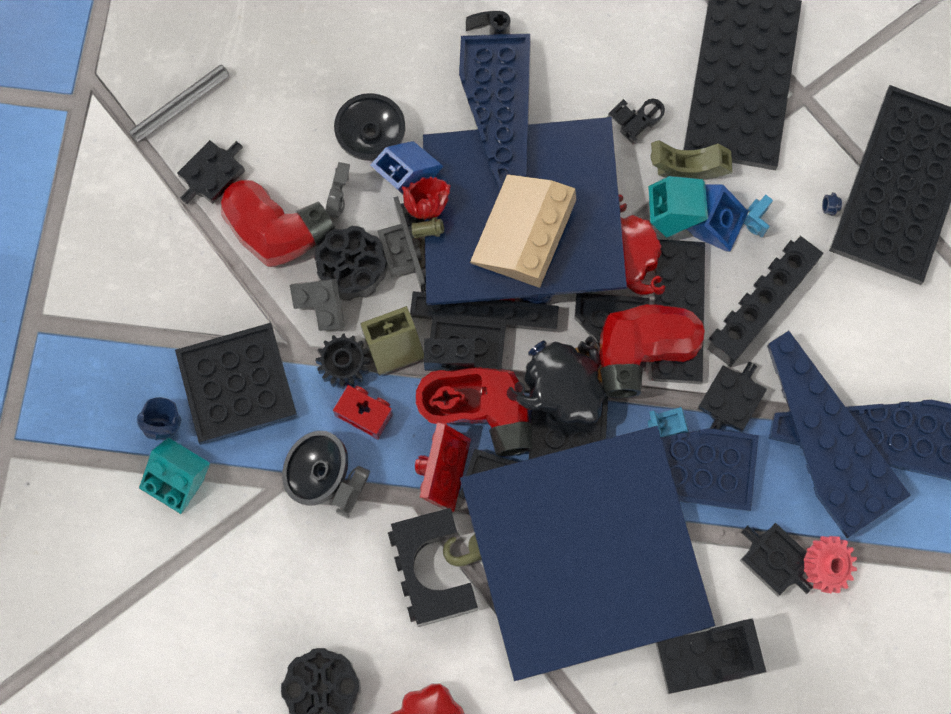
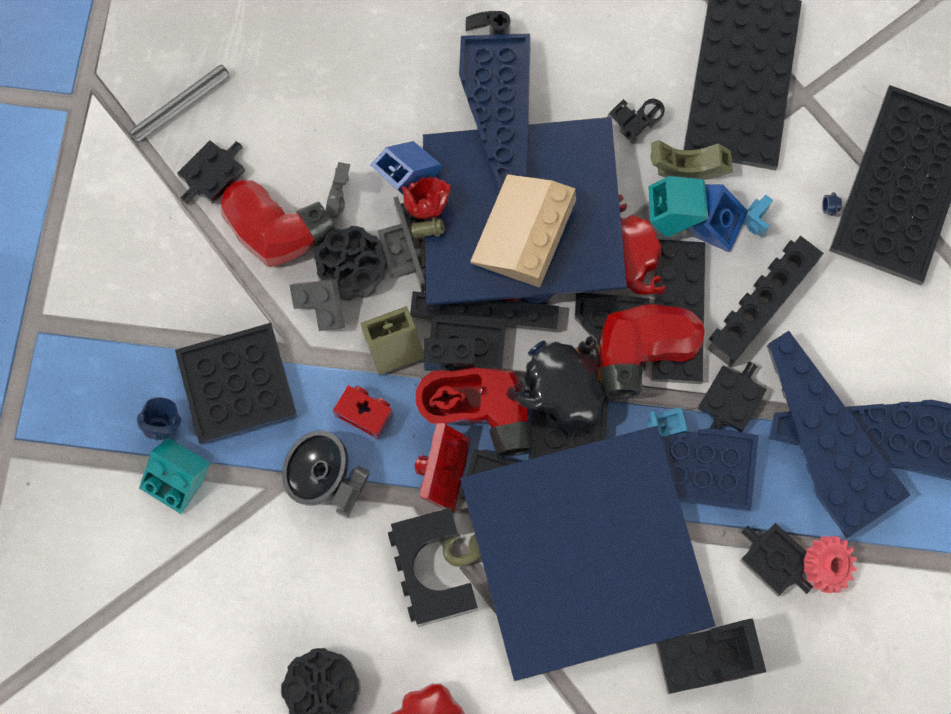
black gear [315,333,371,389] -> none
black dish [334,93,406,161] -> none

